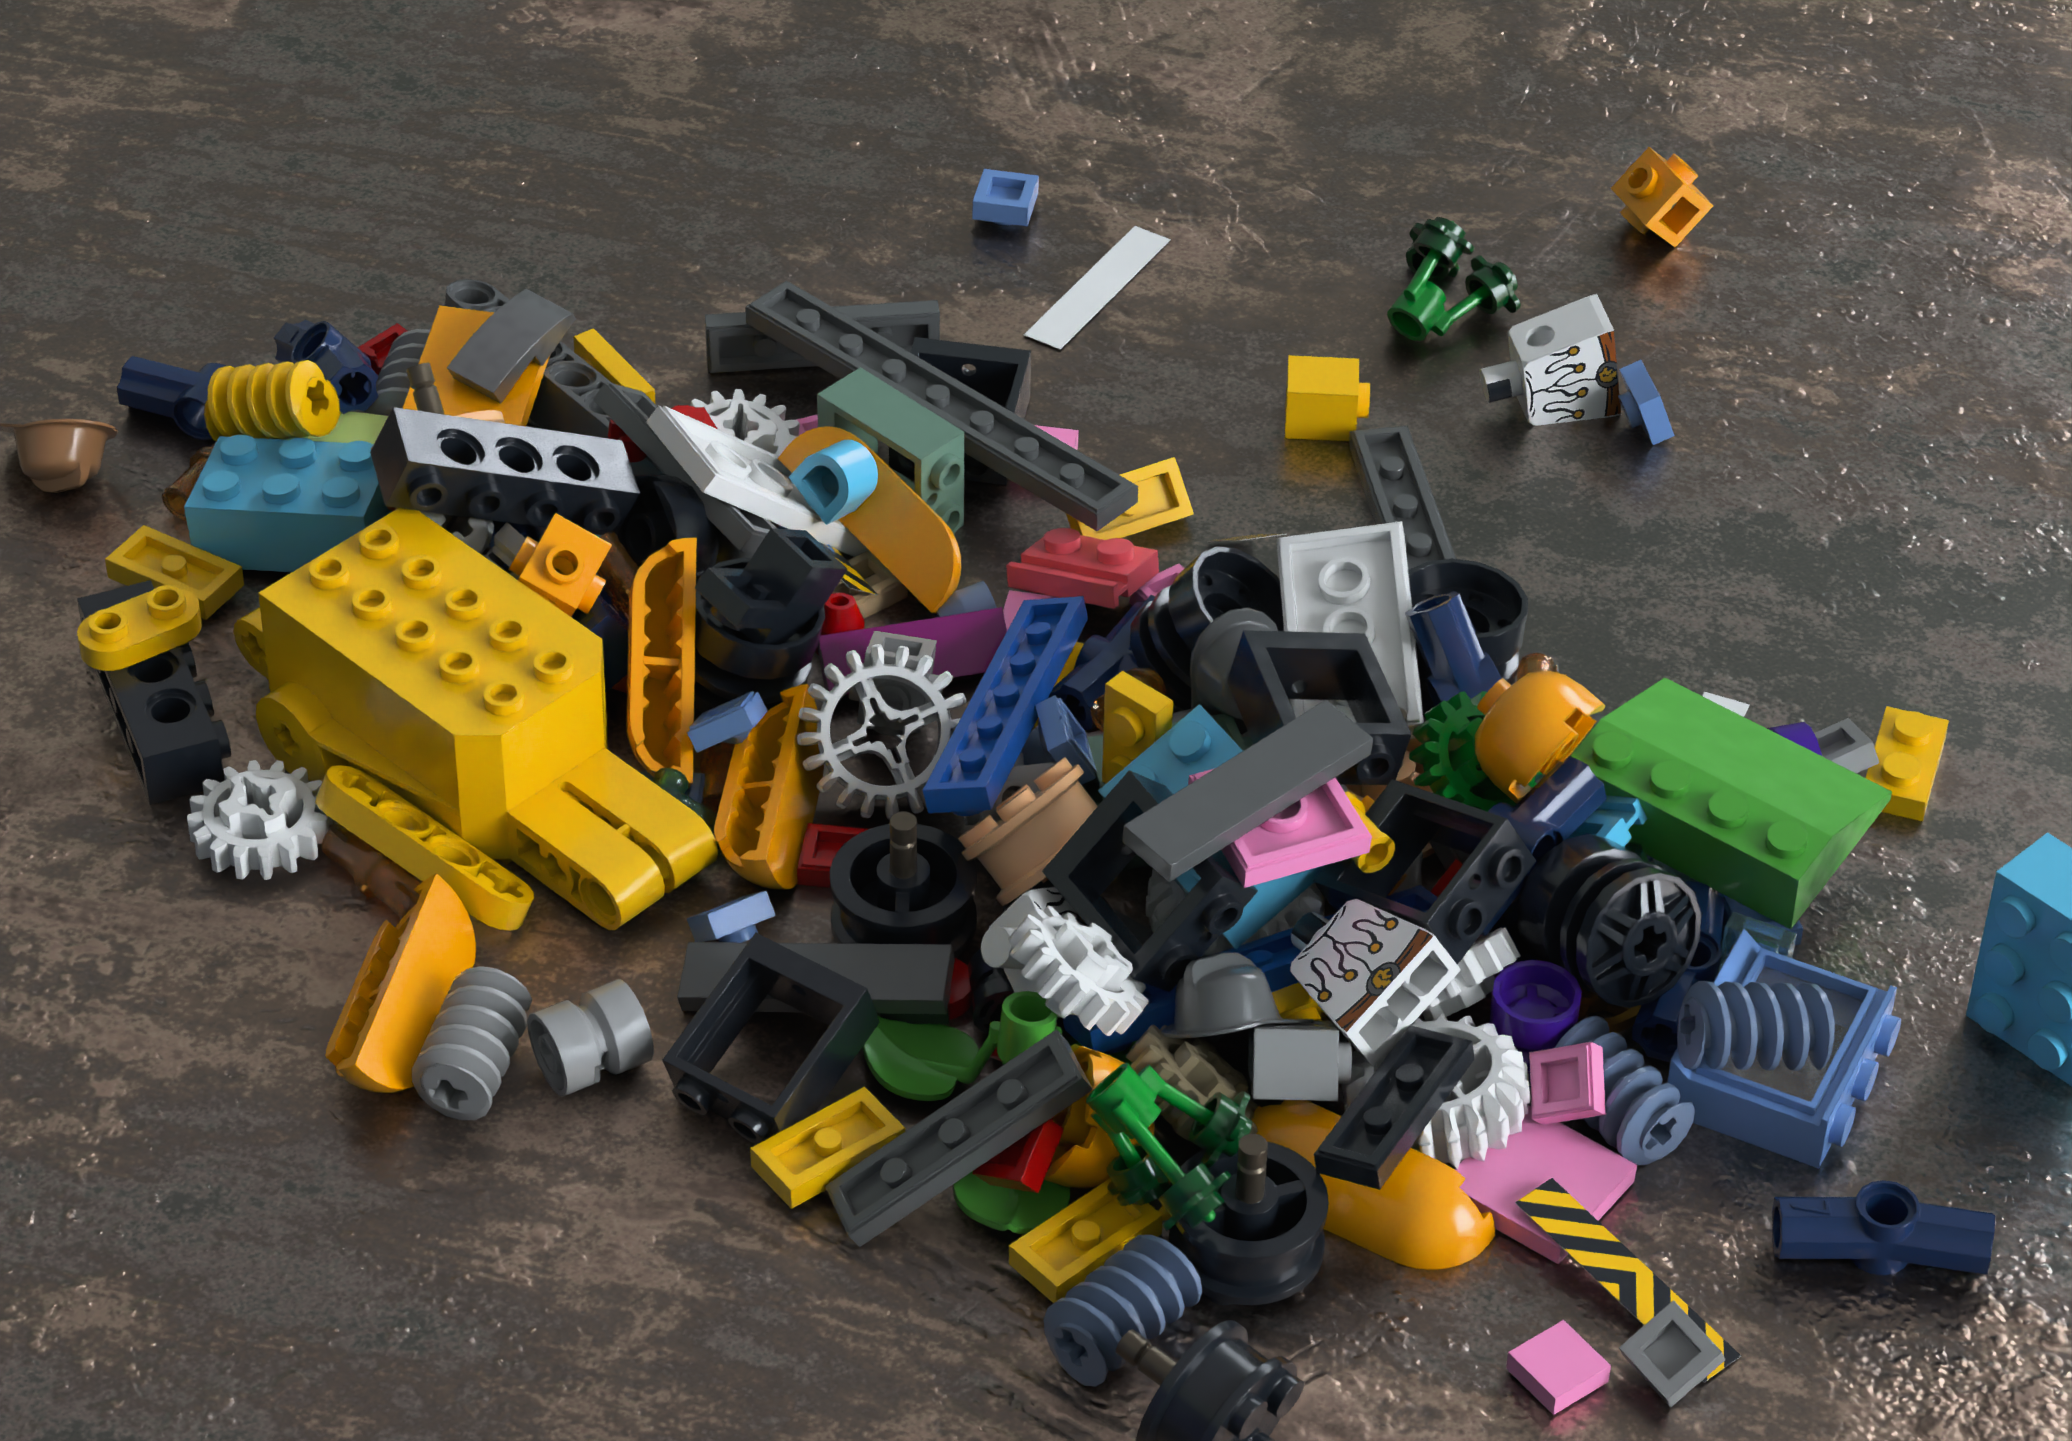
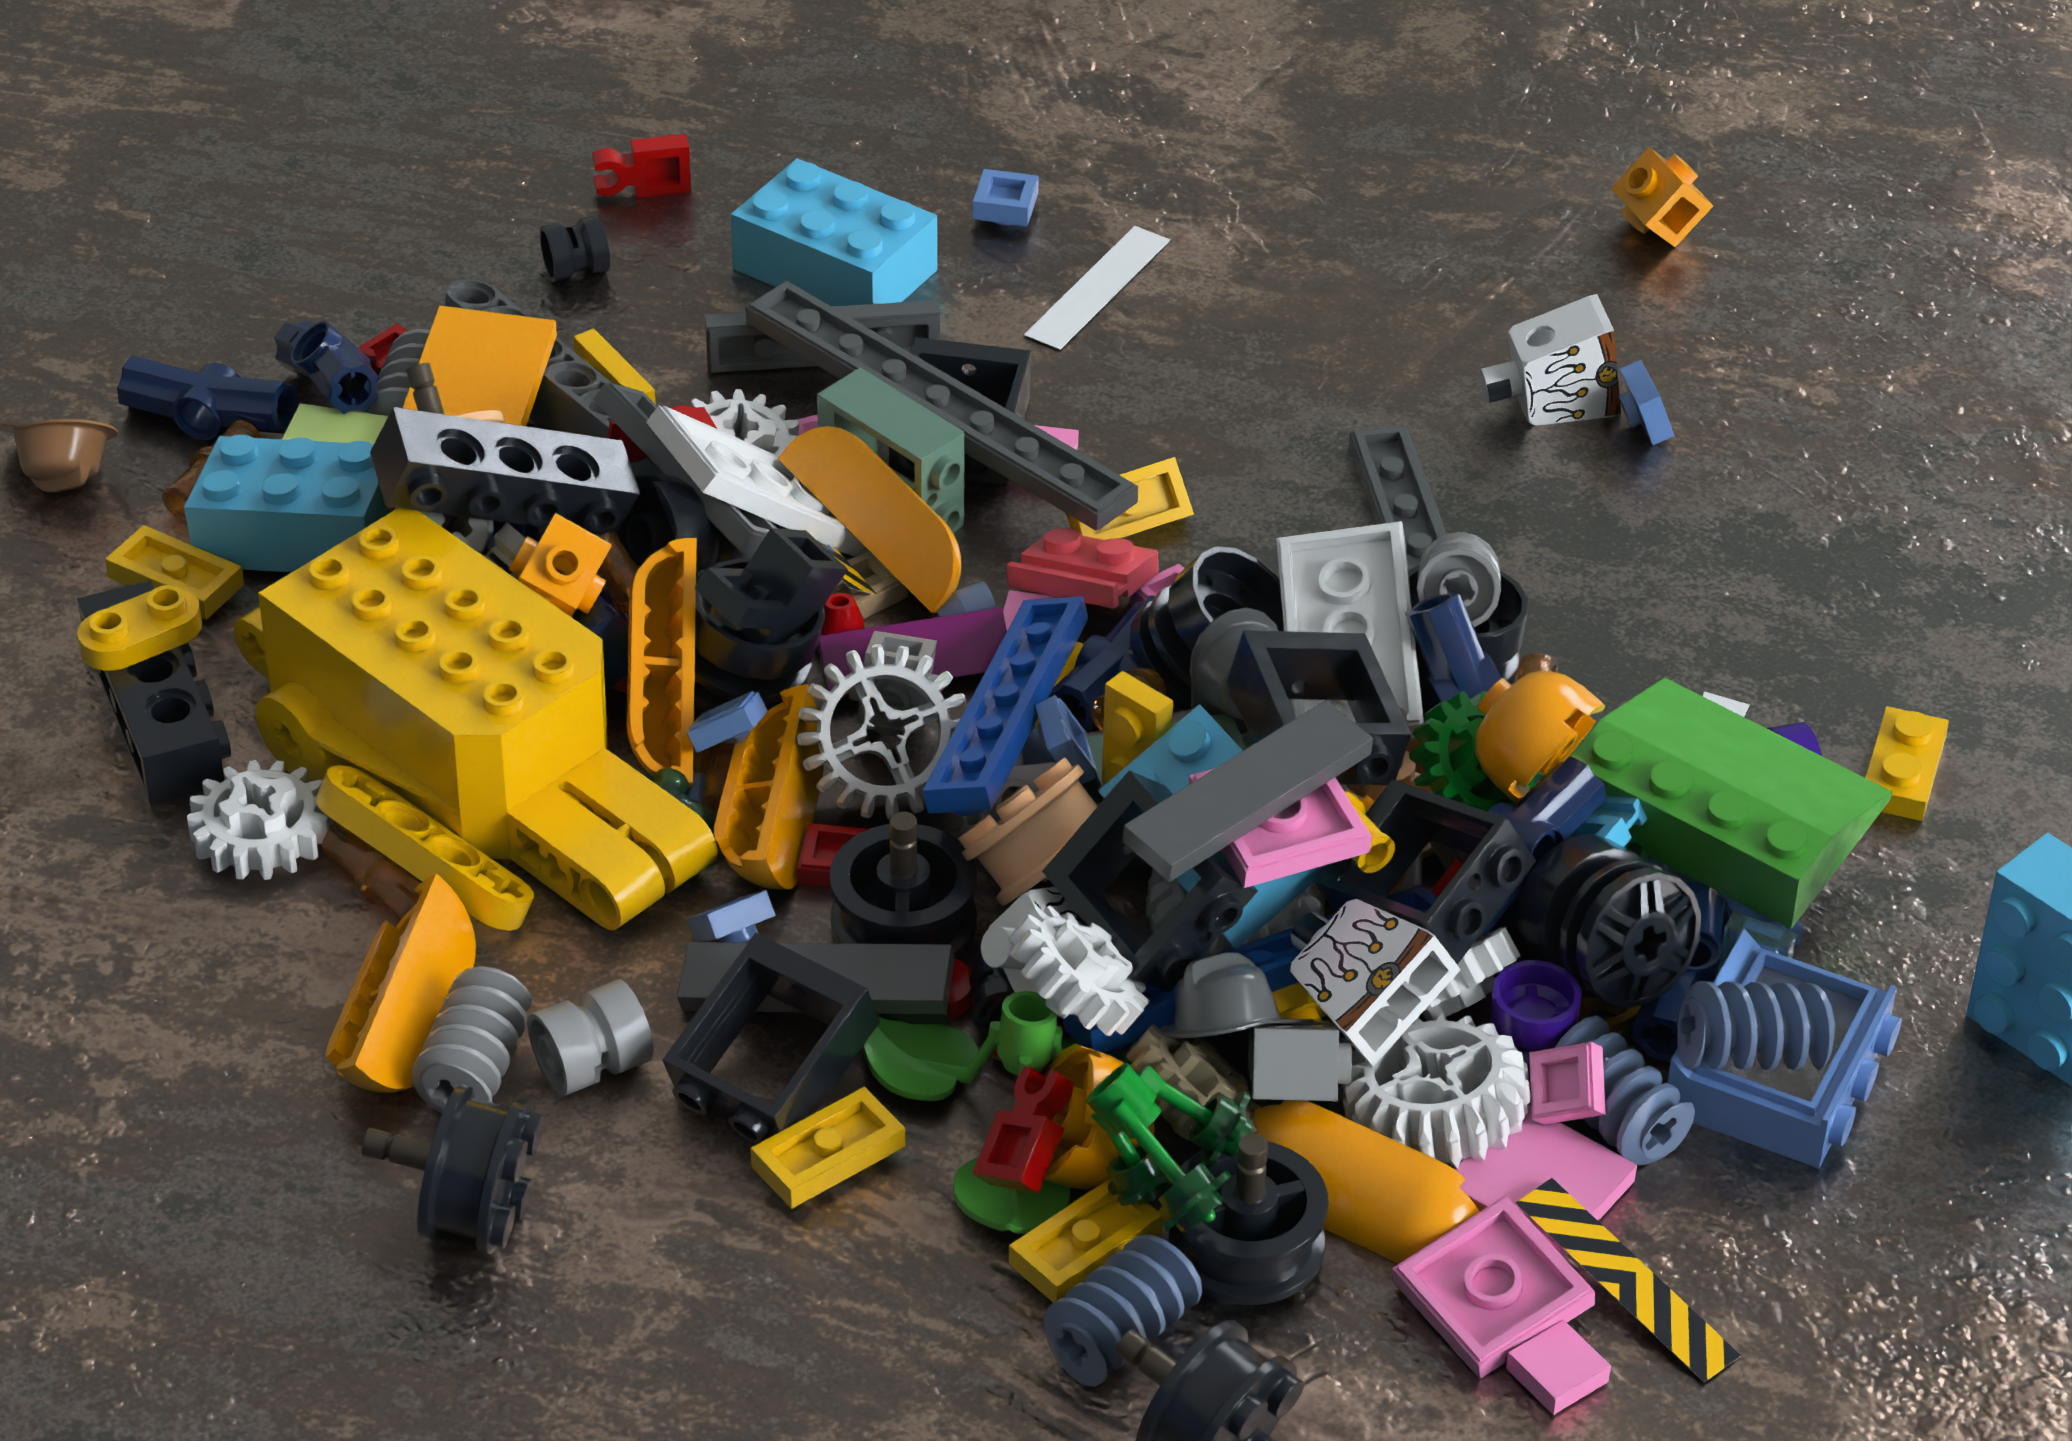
yellow piece [204,360,340,441] -> none
flat silver slope [447,289,576,404] -> none
medium azure plate [789,440,878,525] -> none
dark grey tile [825,1029,1093,1247] -> none
sticker [1207,534,1286,542] -> none
yellow brick [1284,355,1370,441] -> none
black tile [1314,1025,1475,1190] -> none
plant [1387,217,1521,341] -> none
light grey plate [1619,1300,1725,1408] -> none
dark blue piece [1772,1180,1995,1276] -> none
light grey plate [1814,718,1880,775] -> none
none -> black wheel [362,1084,545,1254]
none -> black wheel [539,215,610,282]
none -> red plate [592,134,691,198]
none -> medium azure brick [731,158,937,307]
none -> bright pink tile [1392,1195,1595,1379]
none -> light grey wheel [1417,532,1501,627]

